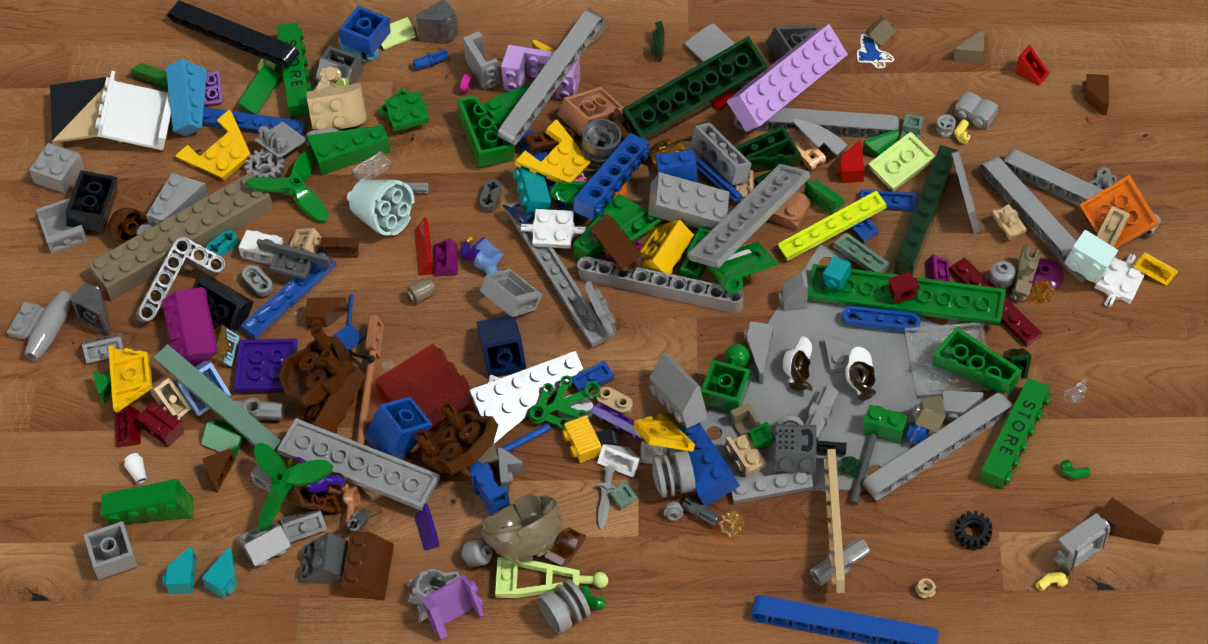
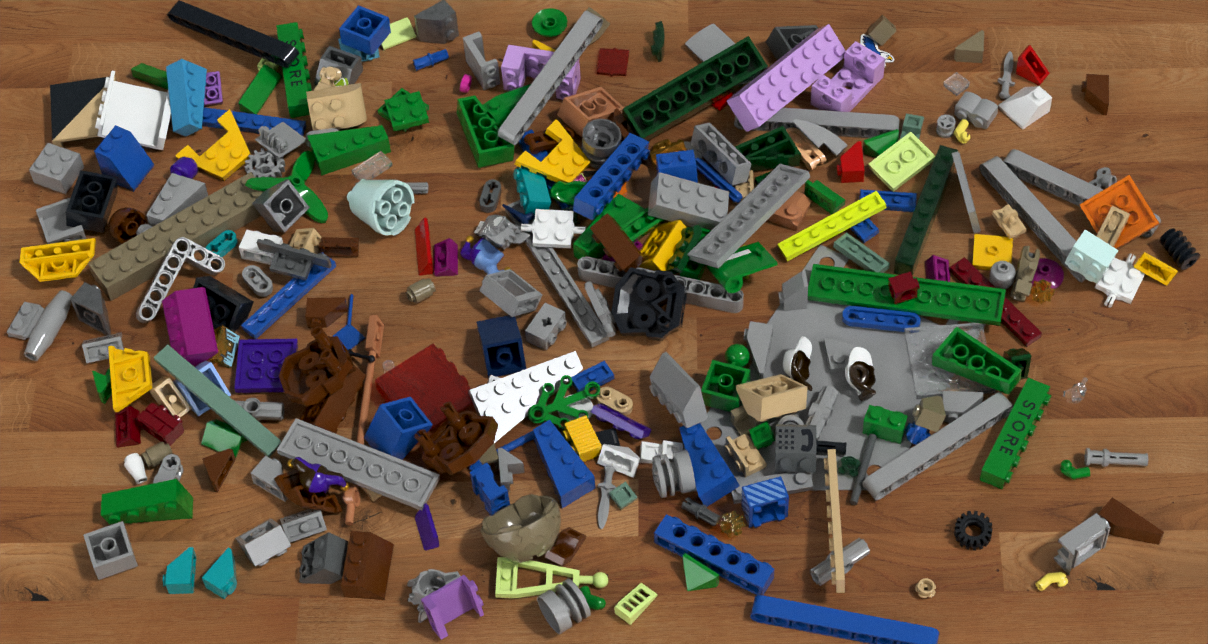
green piece [254,443,333,531] -> none
dark grey axle [347,508,371,531] -> none
light grey head [461,539,492,567] -> none
yellow wing [633,413,695,451] -> none
light grey plate [663,502,683,521] -> none
teal brick [823,256,851,291] -> none
none -> yellow wedge [19,238,96,282]
none -> blue slope [94,125,154,192]
none -> dark tan brick [141,441,173,468]
none -> light grey piece [153,454,184,483]
none -> dark purple head [170,157,198,179]
none -> flat silver slope [252,179,310,232]
none -> light grey piece [474,215,530,250]
none -> light grey brick [525,303,567,350]
none -> green dish [532,8,568,37]
none -> blue wedge [533,420,595,508]
none -> clear red piece [597,48,630,77]
none -> black brick [611,267,687,341]
none -> yellowish green slope [614,583,657,625]
none -> blue brick [654,514,774,595]
none -> dark green plate [666,225,702,274]
none -> slope [683,553,719,591]
none -> tan slope [736,374,808,422]
none -> blue container [741,476,789,528]
none -> lavender plate [811,41,885,112]
none -> clear plate [943,72,970,96]
none -> yellow plate [972,234,1013,270]
none -> light grey sword [997,51,1015,100]
none -> white slope [998,86,1052,129]
none -> light grey pin [1084,448,1148,467]
none -> black piece [1159,228,1200,270]

